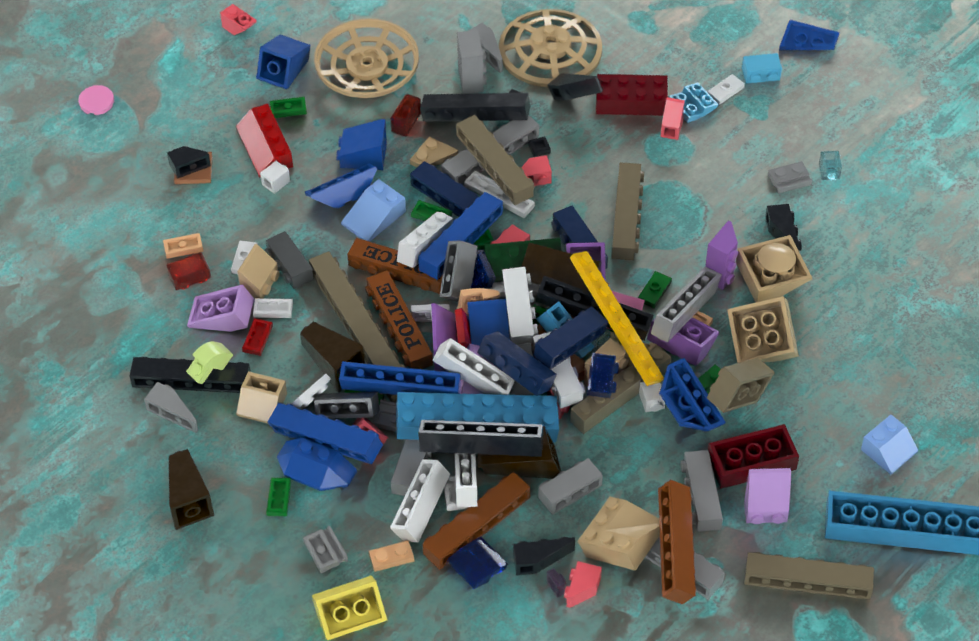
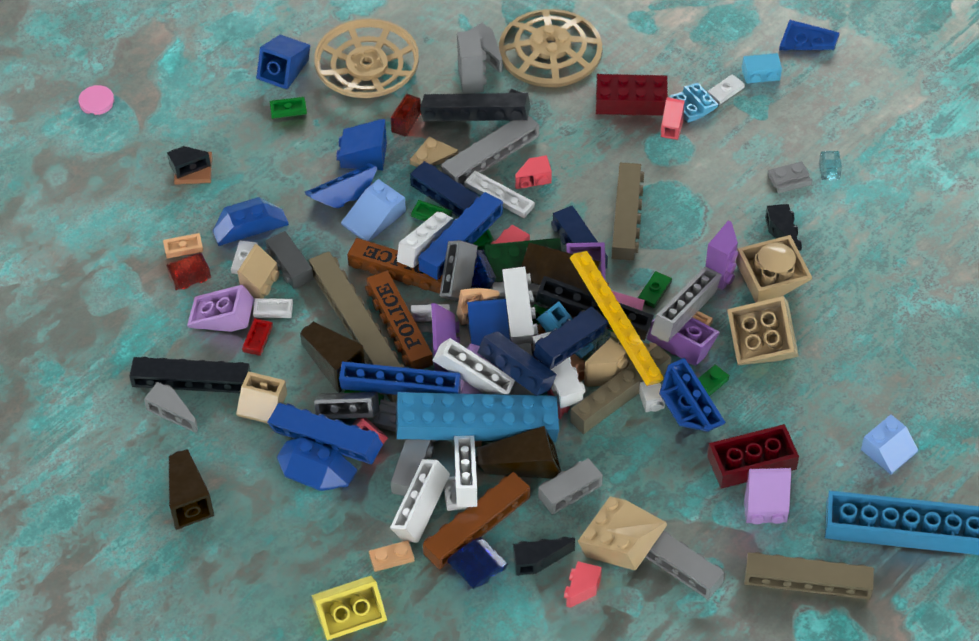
yellowish green brick [186,341,233,384] -> none
coral slope [220,4,257,35] -> none
slope [236,103,293,178] -> none
white brick [260,161,290,194] -> none
green plate [266,477,291,516] -> none
white plate [291,374,331,410] -> none
light grey plate [303,526,348,573] -> none
black brick [418,420,543,457] -> none
red slope [455,308,471,348] -> none
dark tan brick [456,115,535,205] -> none
black tile [528,136,551,157] -> none
clear purple plate [547,568,566,598] -> none
black slope [548,73,603,101] -> none
clear blue brick [587,353,619,398] -> none
dark orange brick [658,480,696,604] -> none
light grey brick [680,450,723,532] -> none
dark tan brick [707,358,775,413] -> none
none -> blue wedge [213,197,289,246]

